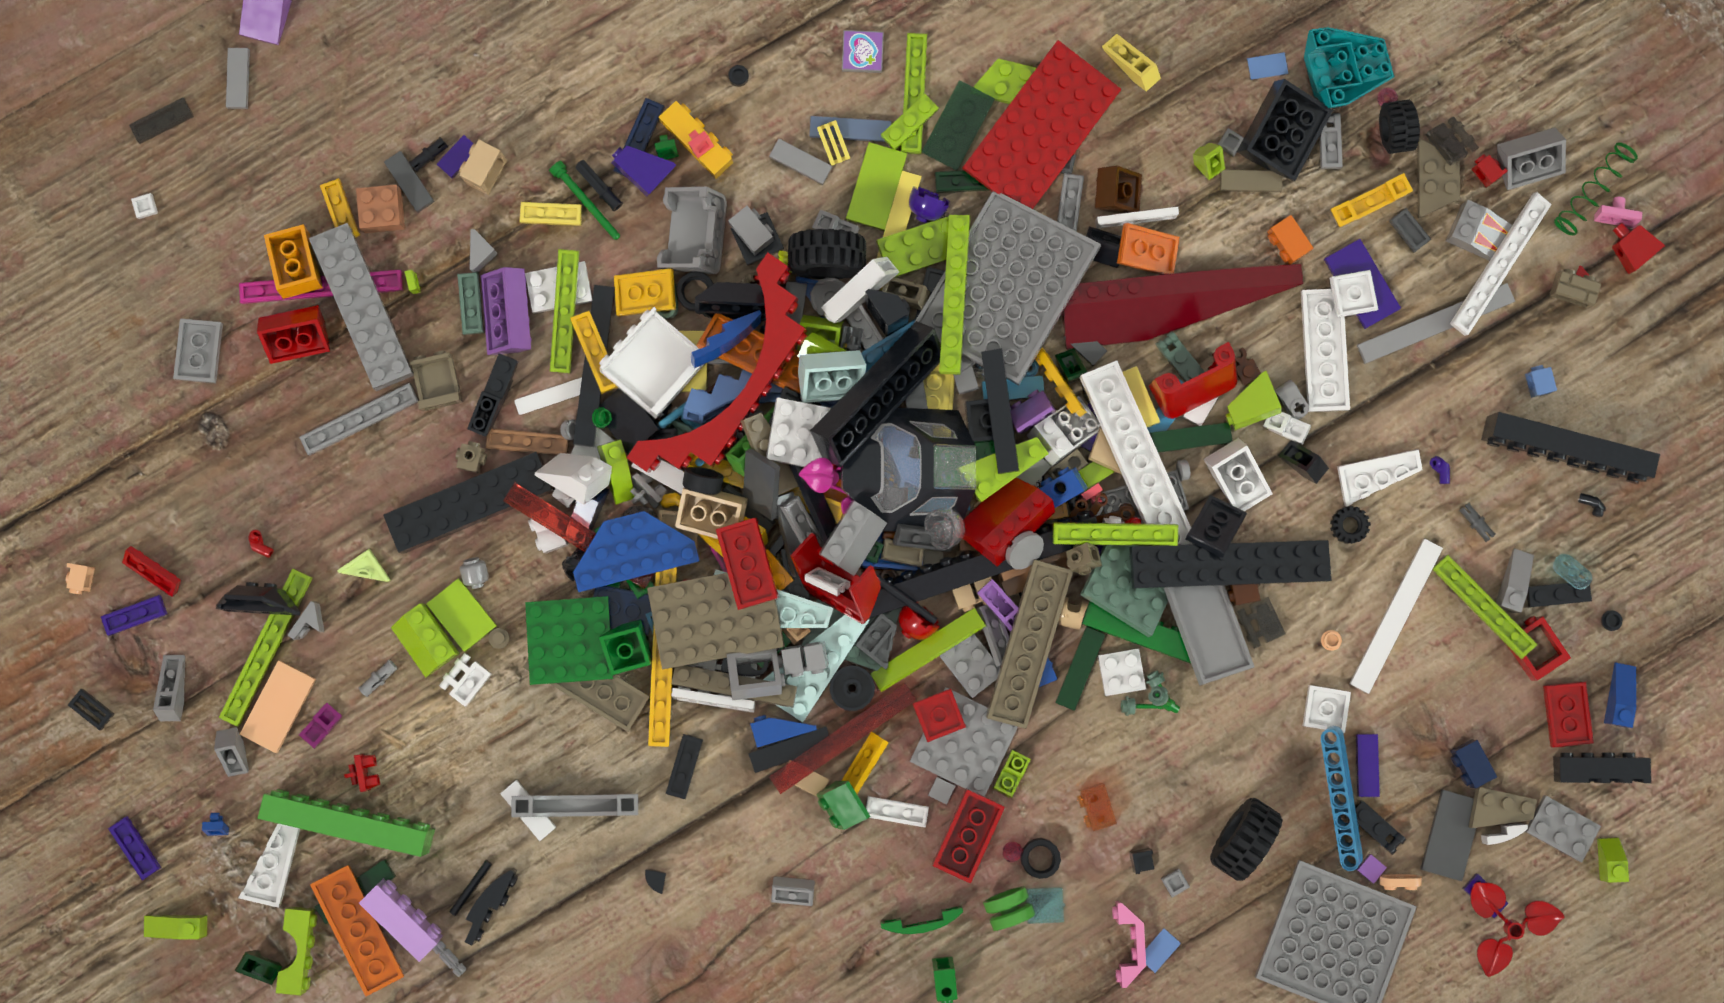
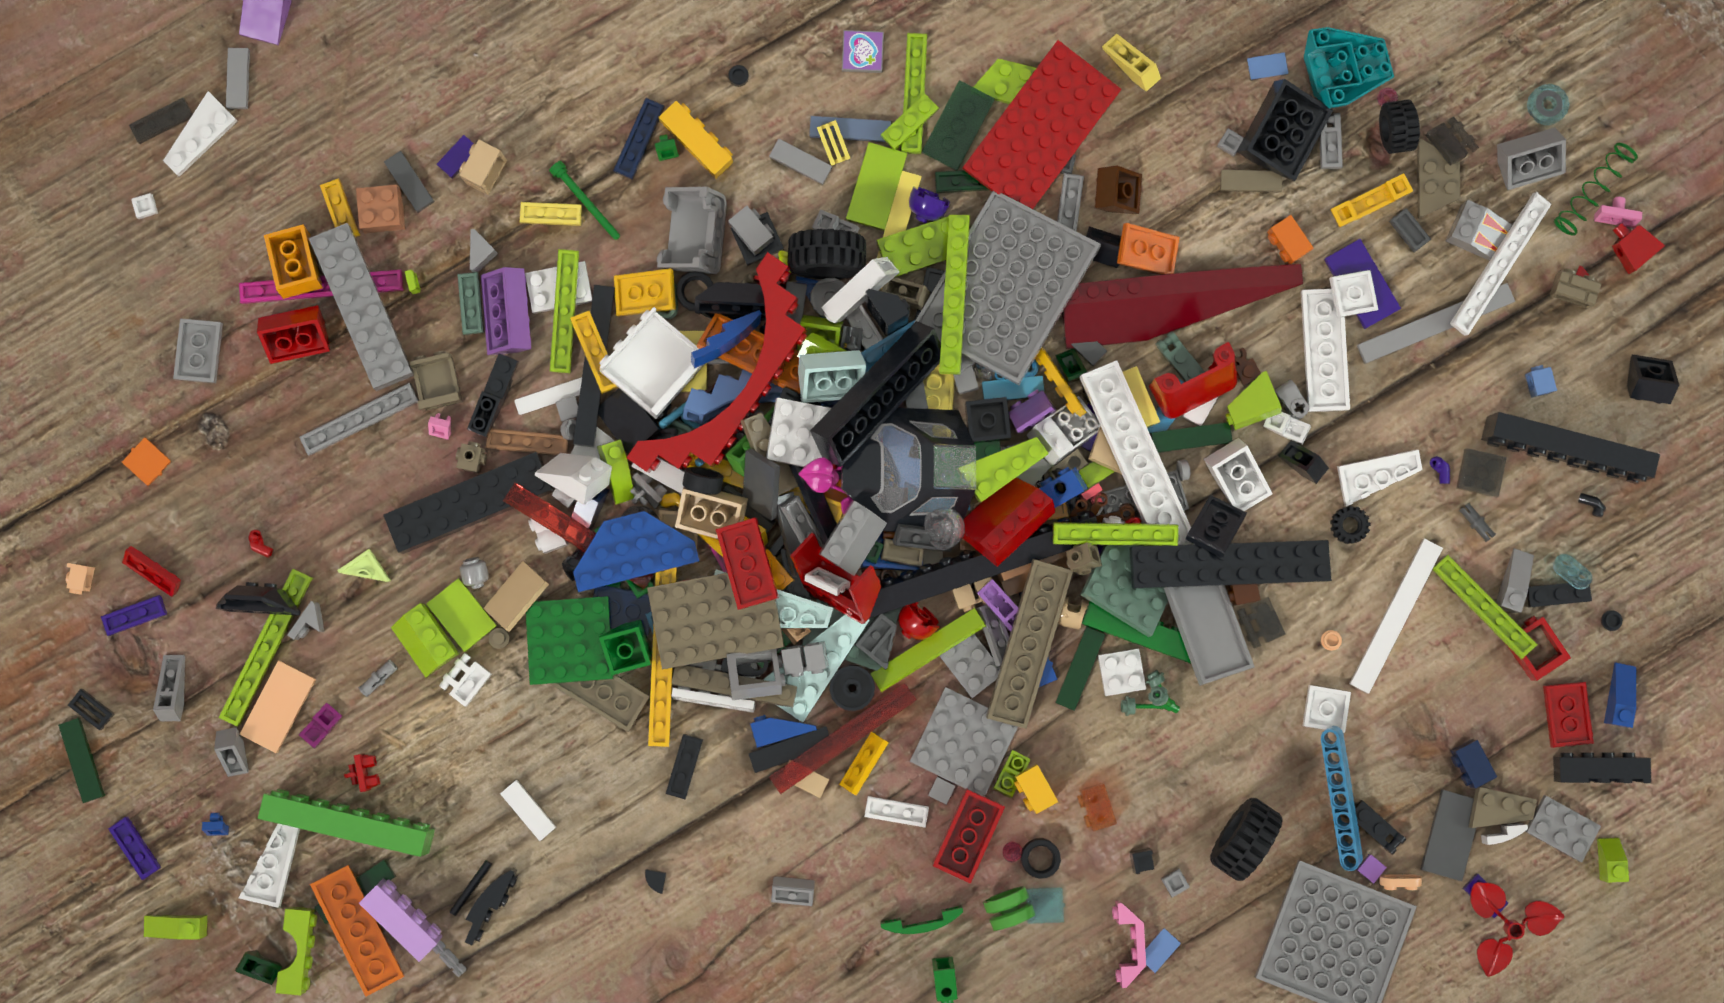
black pin [409,137,449,172] -> none
light grey arch [511,794,638,817] -> none
black axle [575,160,623,212] -> none
green plate [592,407,612,428] -> none
dark purple slope [611,146,676,197] -> none
coral tile [688,130,714,158] -> none
green slope [816,781,871,830] -> none
black bar [876,574,938,624] -> none
red tile [912,688,966,742] -> none
black tile [981,348,1020,474] -> none
light grey tile [1005,531,1044,570] -> none
white tile [1095,207,1179,229] -> none
lime slope [1193,143,1225,180] -> none
dark purple tile [1356,734,1380,797] -> none
red brick [1471,154,1508,188] -> none
none -> dark green tile [58,718,105,803]
none -> orange piece [122,437,172,486]
none -> white wing [163,91,238,177]
none -> bright pink tile [428,413,451,440]
none -> tan tile [483,561,549,632]
none -> light grey tile [556,396,578,422]
none -> yellow brick [1013,764,1058,814]
none -> clear smoke plate [1456,448,1507,498]
none -> clear light blue tile [1527,84,1569,125]
none -> black slope [1627,354,1679,404]

